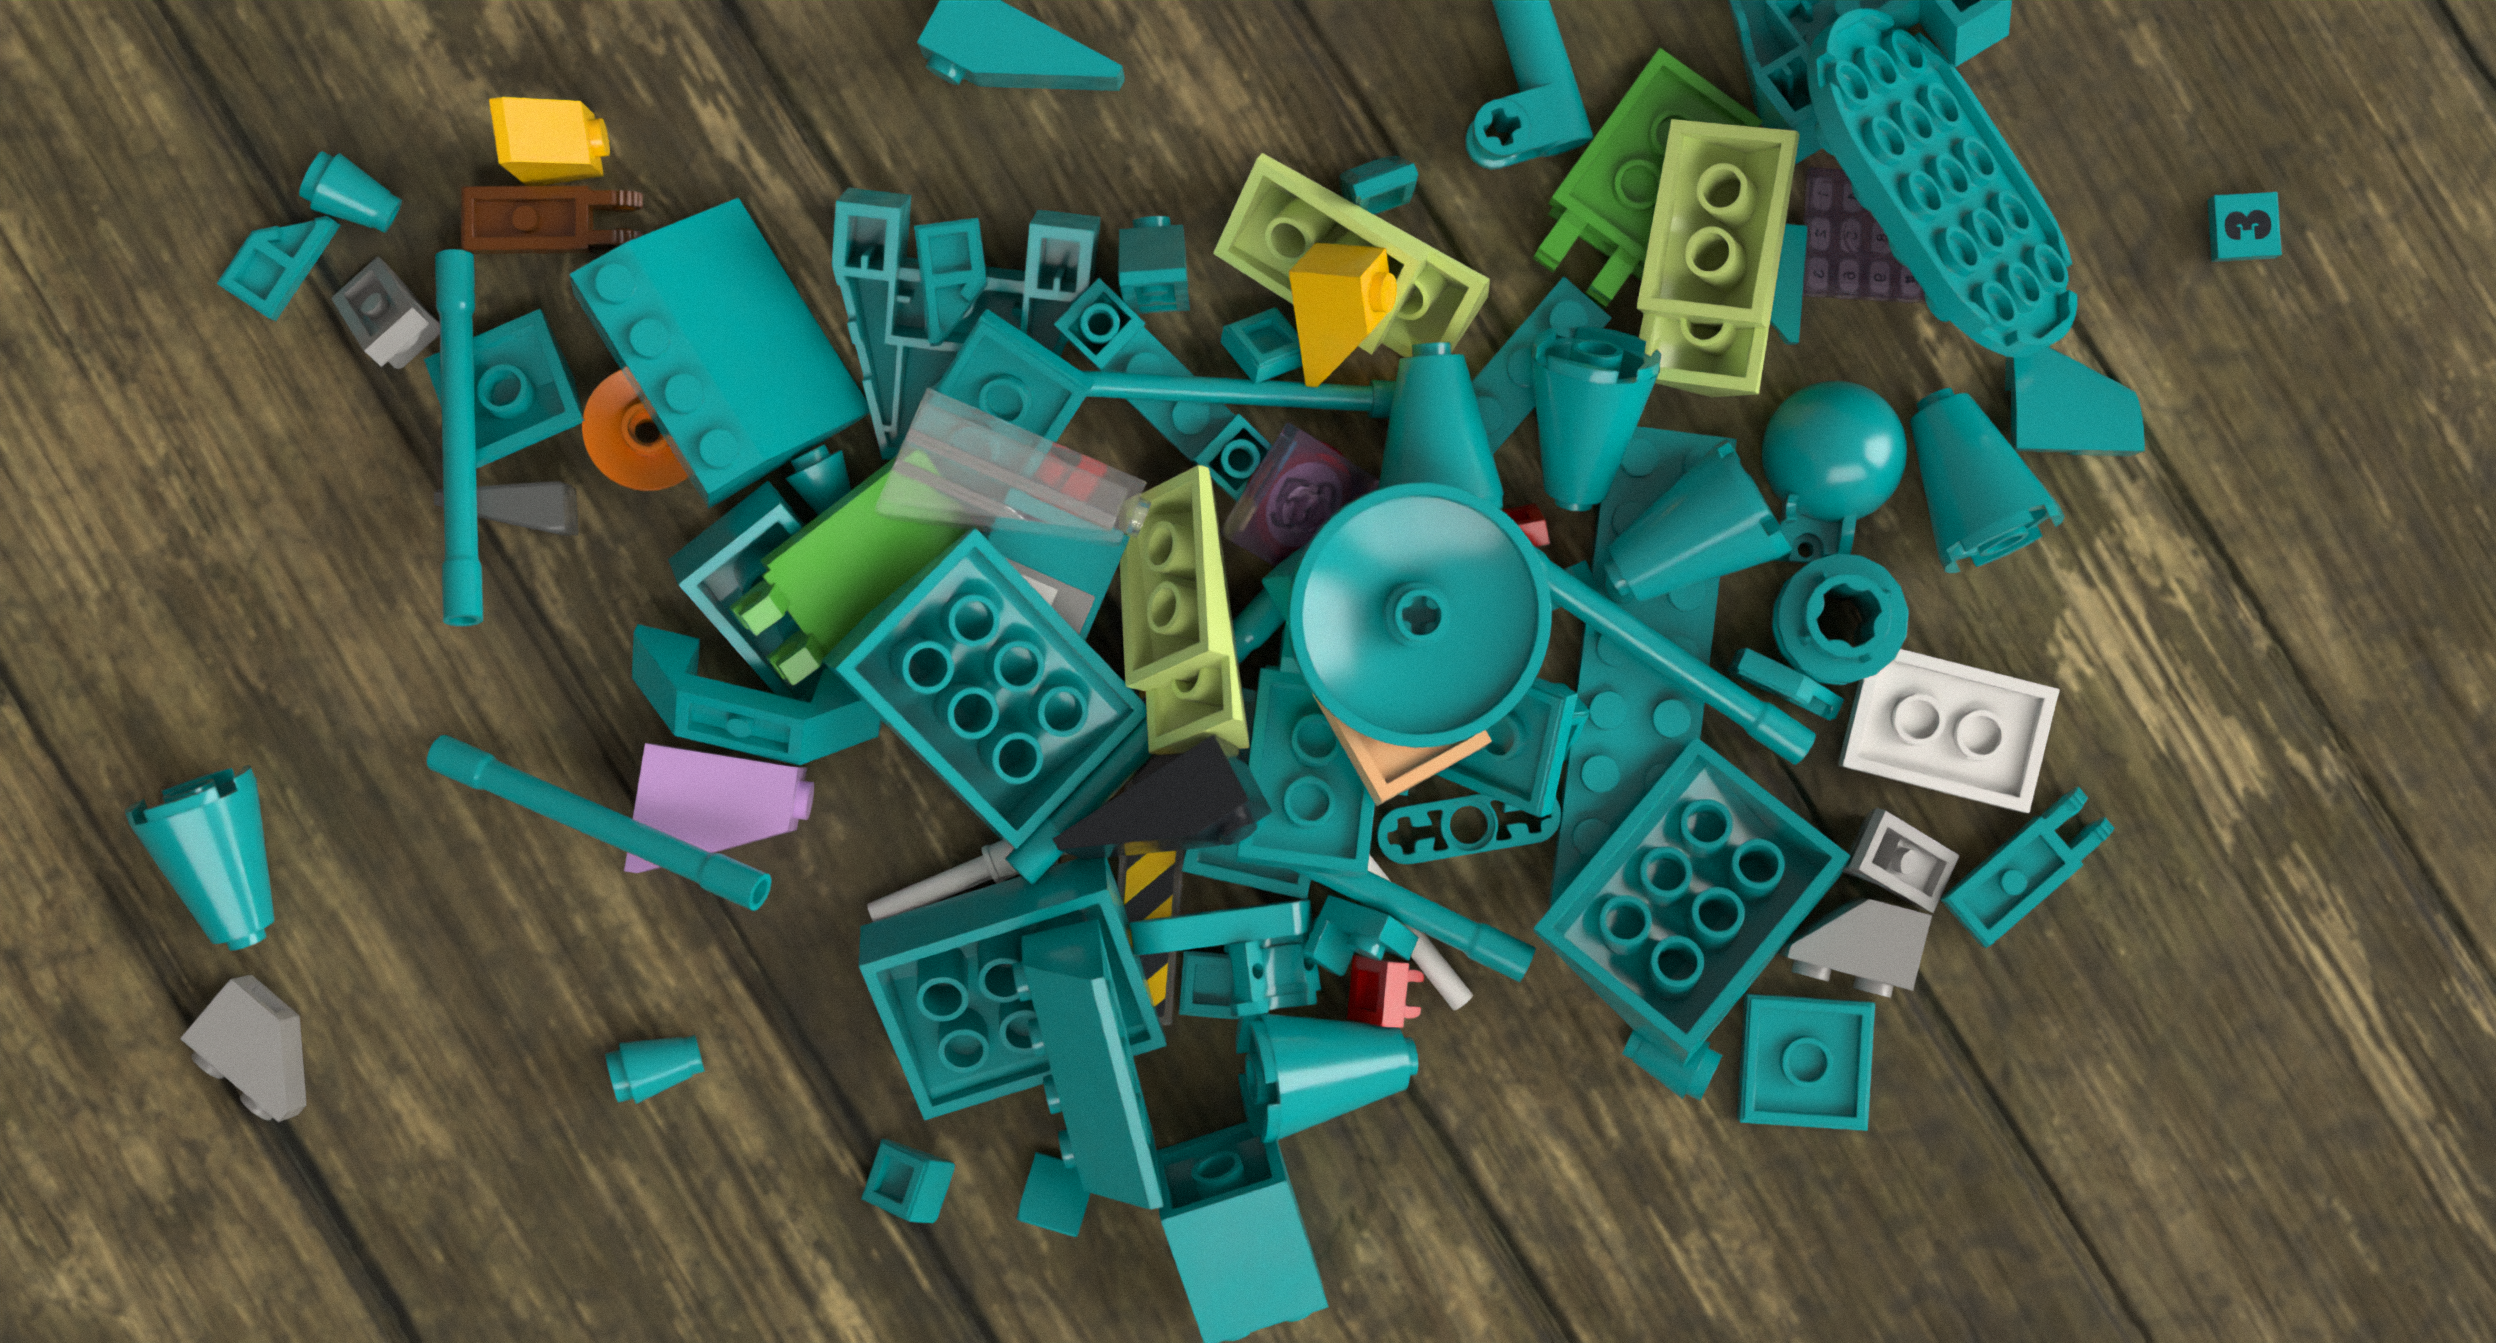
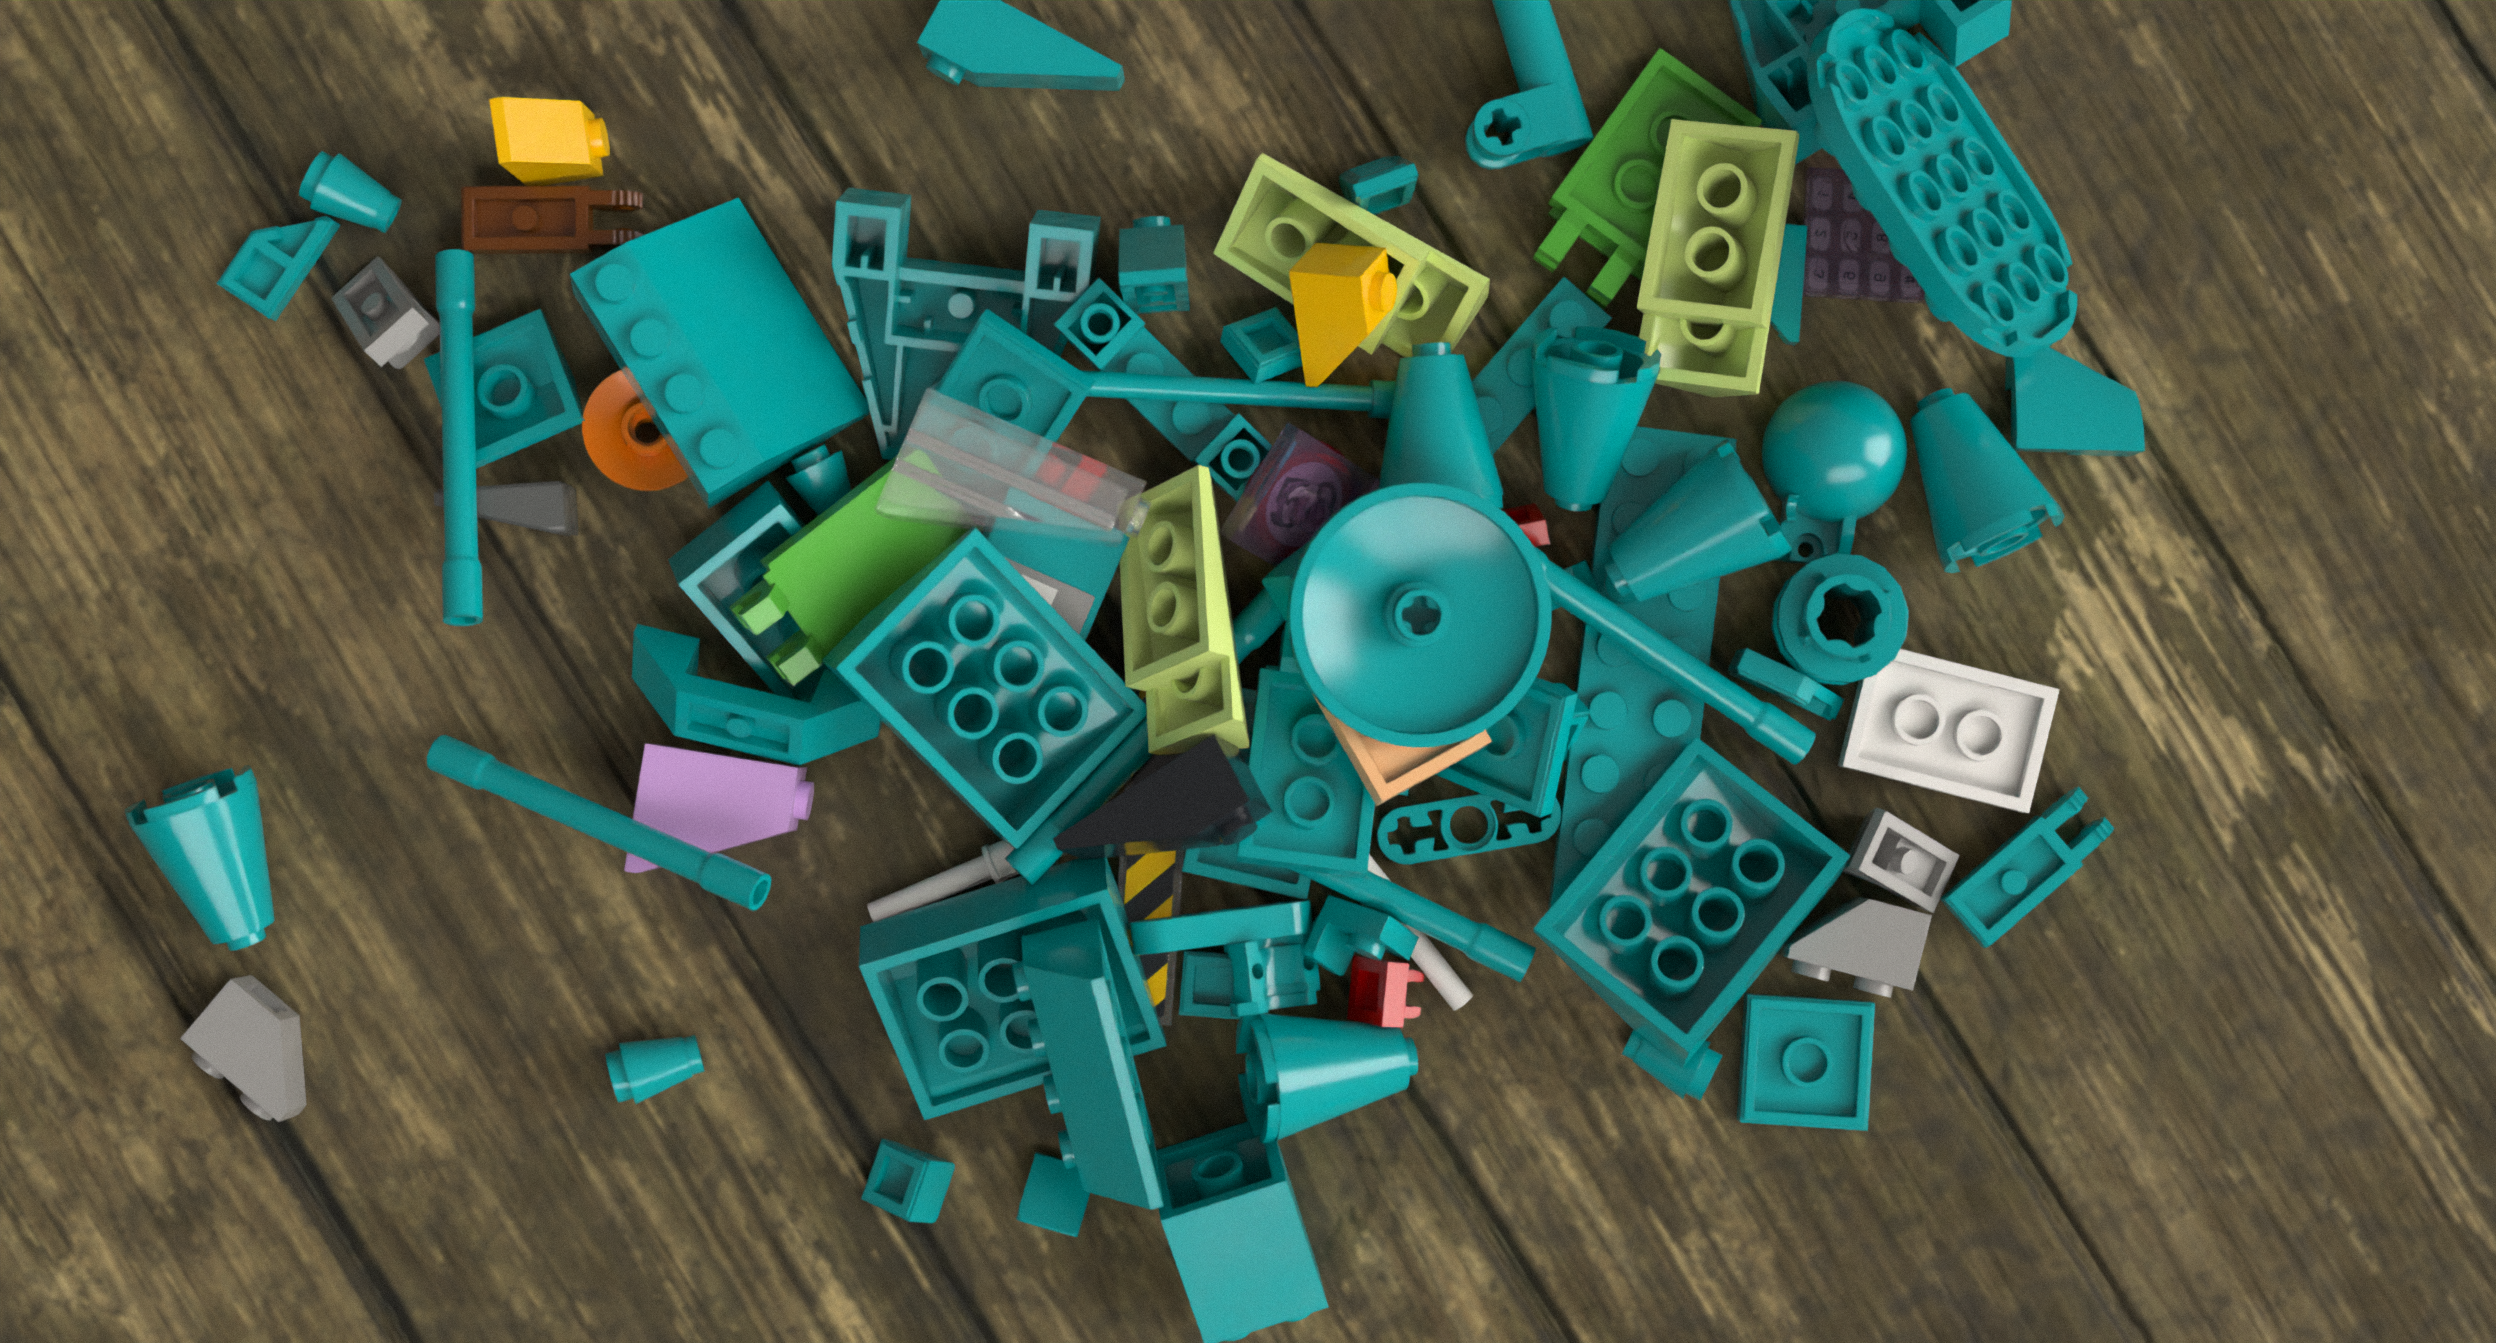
teal tile [914,218,988,347] -> none
teal tile [2207,192,2282,262] -> none

